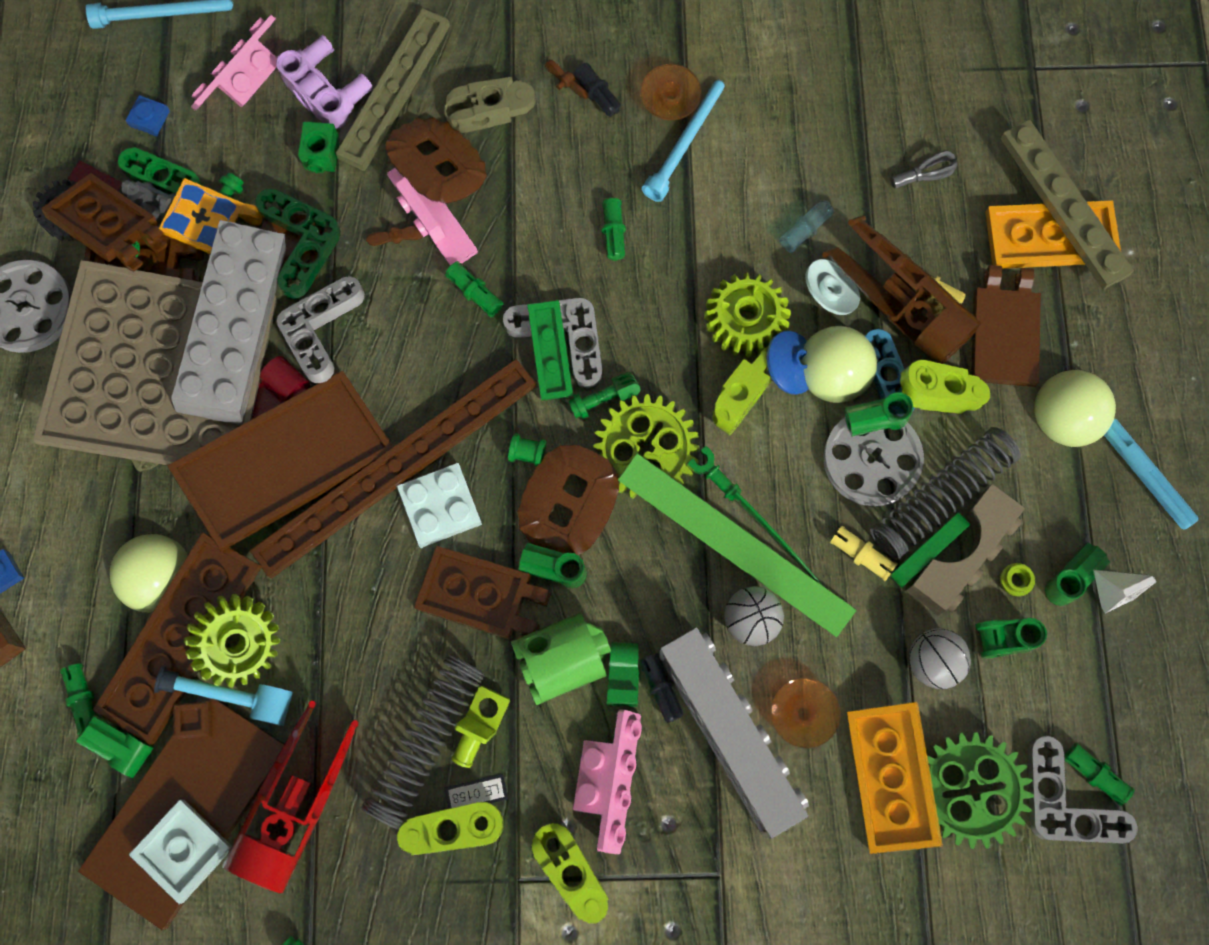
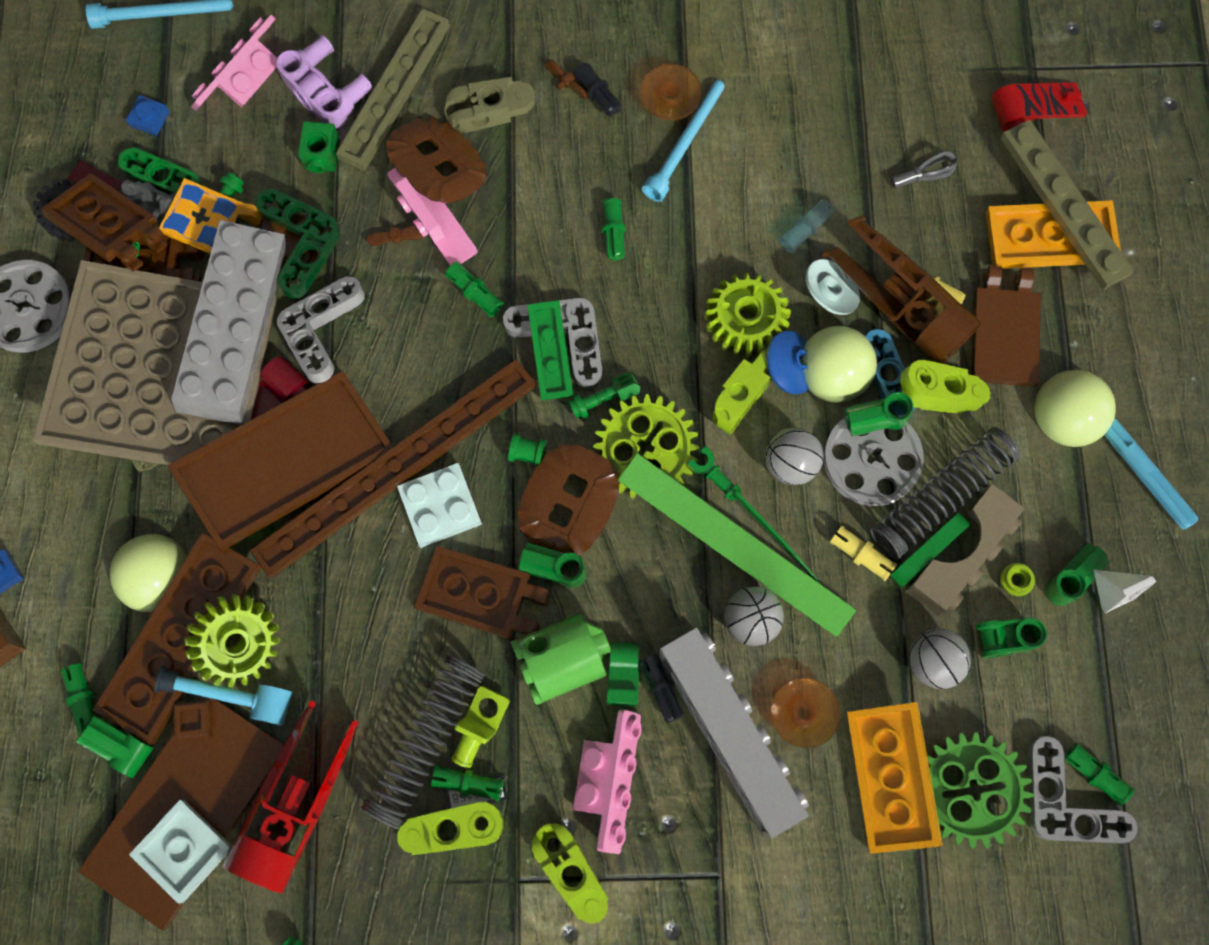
none -> green pin [431,765,504,802]
none -> light grey piece [765,428,824,485]
none -> red door [991,82,1088,132]

